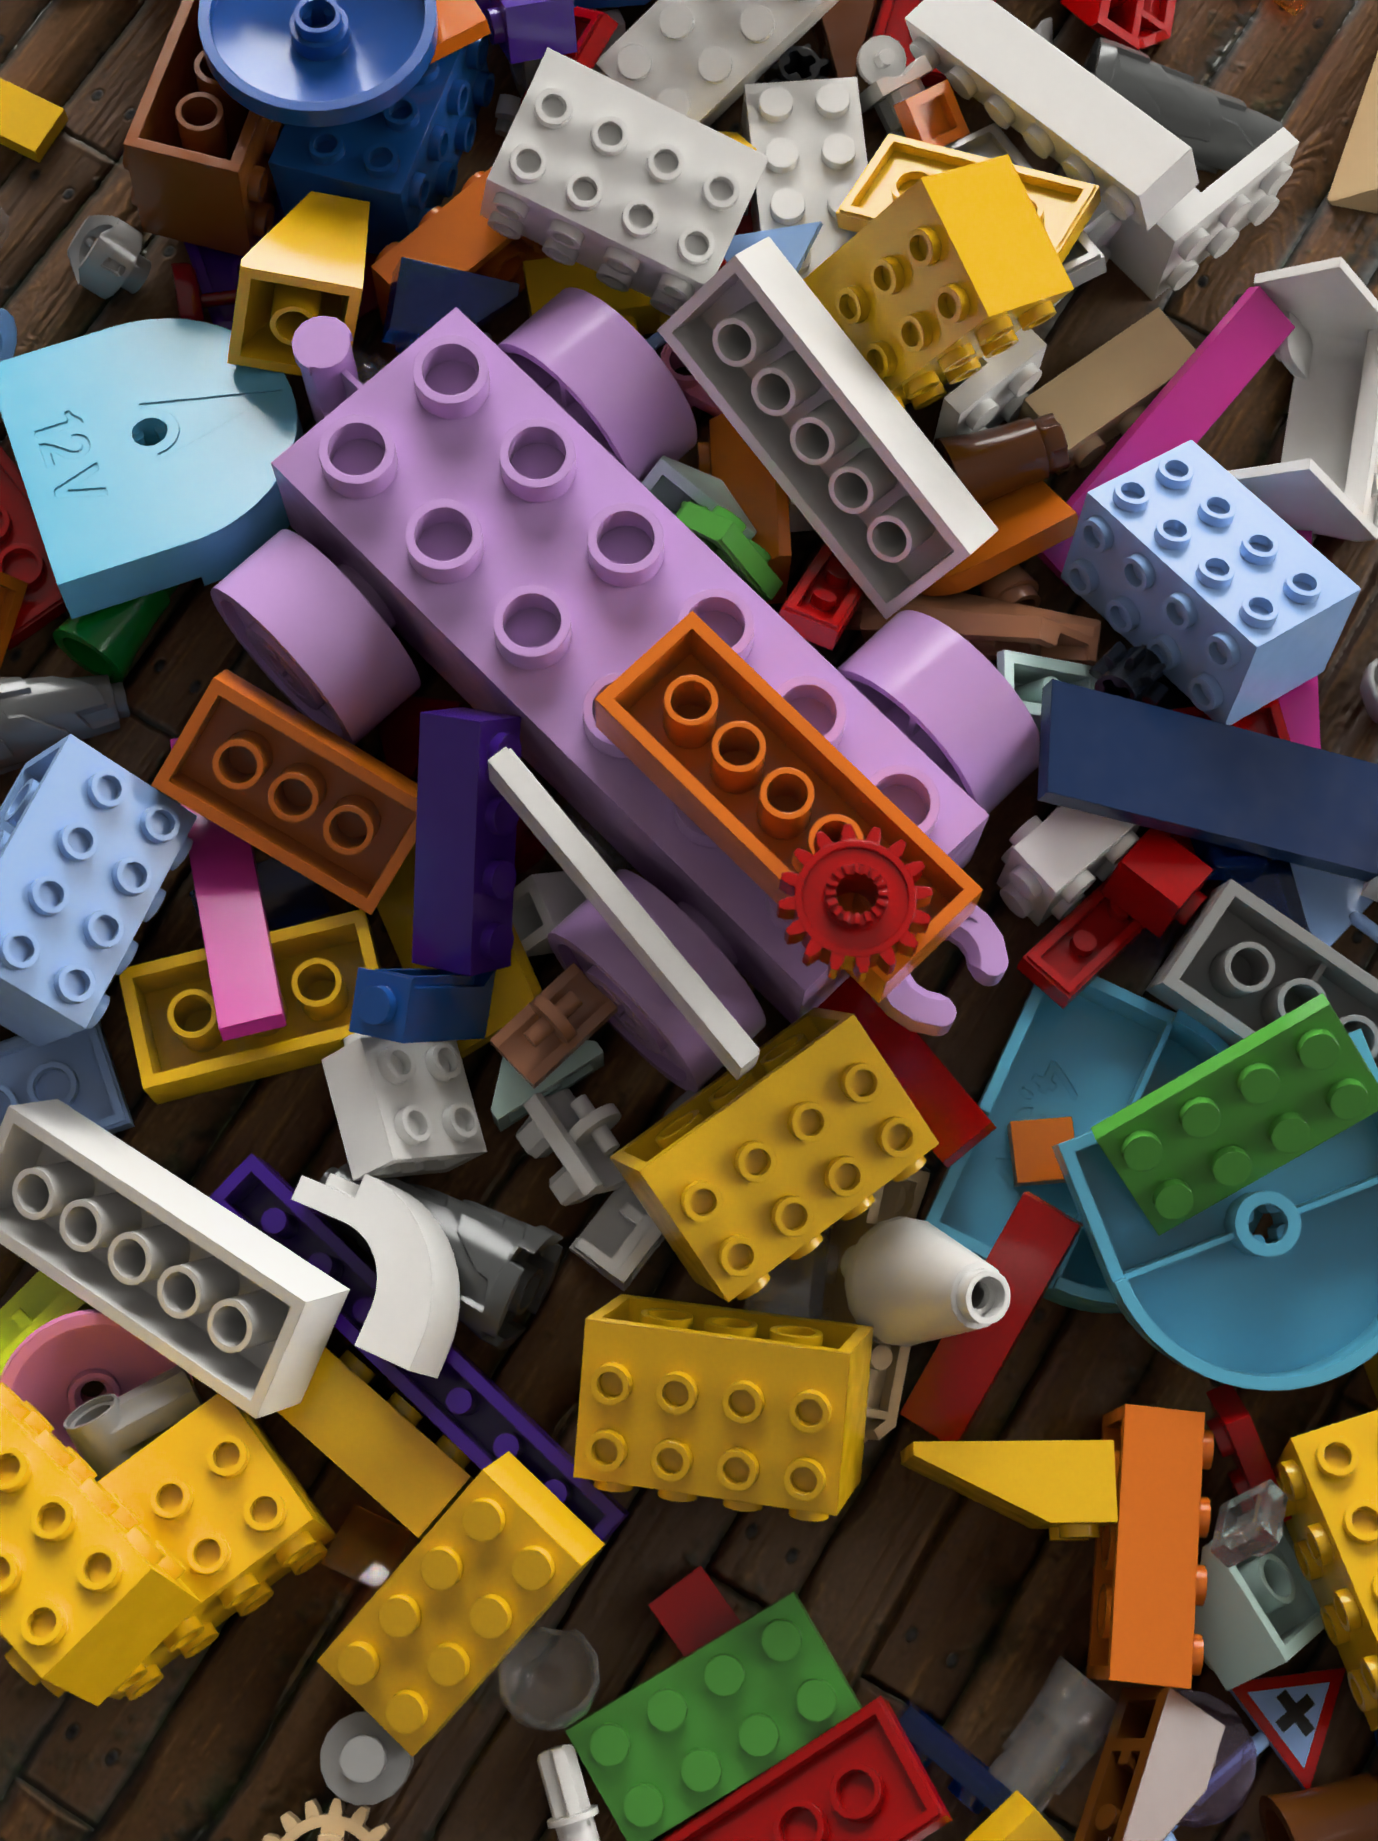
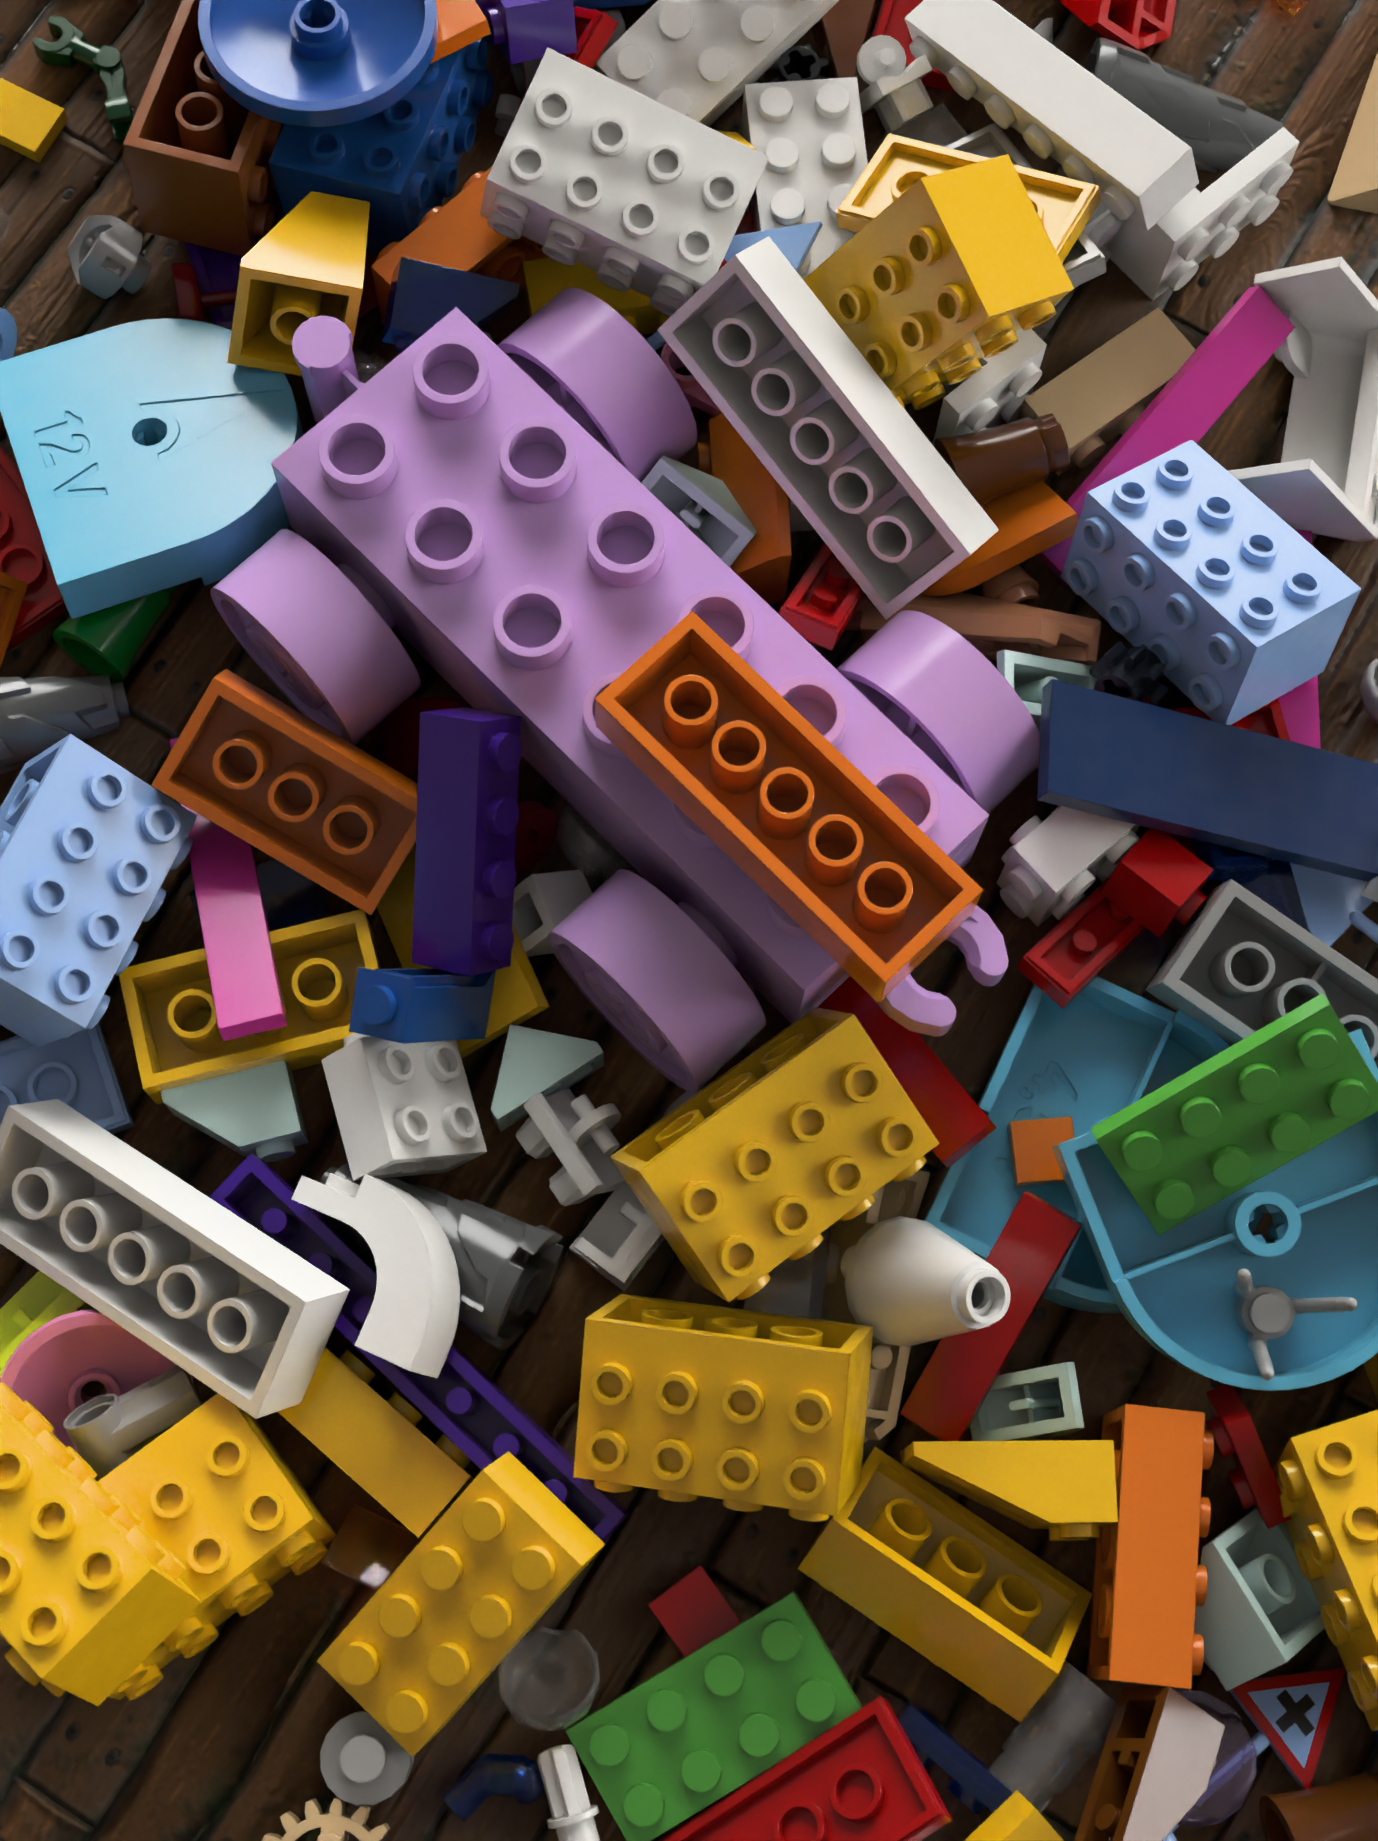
white tile [488,747,760,1081] -> none
nougat hips [490,962,618,1089] -> none
bright green hinge [675,501,783,602] -> none
red gear [776,824,933,982] -> none
orange plate [893,79,970,147] -> none
clear plate [1210,1479,1288,1569] -> none
none -> dark green piece [32,16,134,143]
none -> light aqua slope [161,1060,309,1162]
none -> clear blue arm [442,1753,544,1821]
none -> yellow slope [798,1447,1093,1722]
none -> light aqua slope [970,1362,1085,1441]
none -> light grey plant [1233,1268,1358,1380]

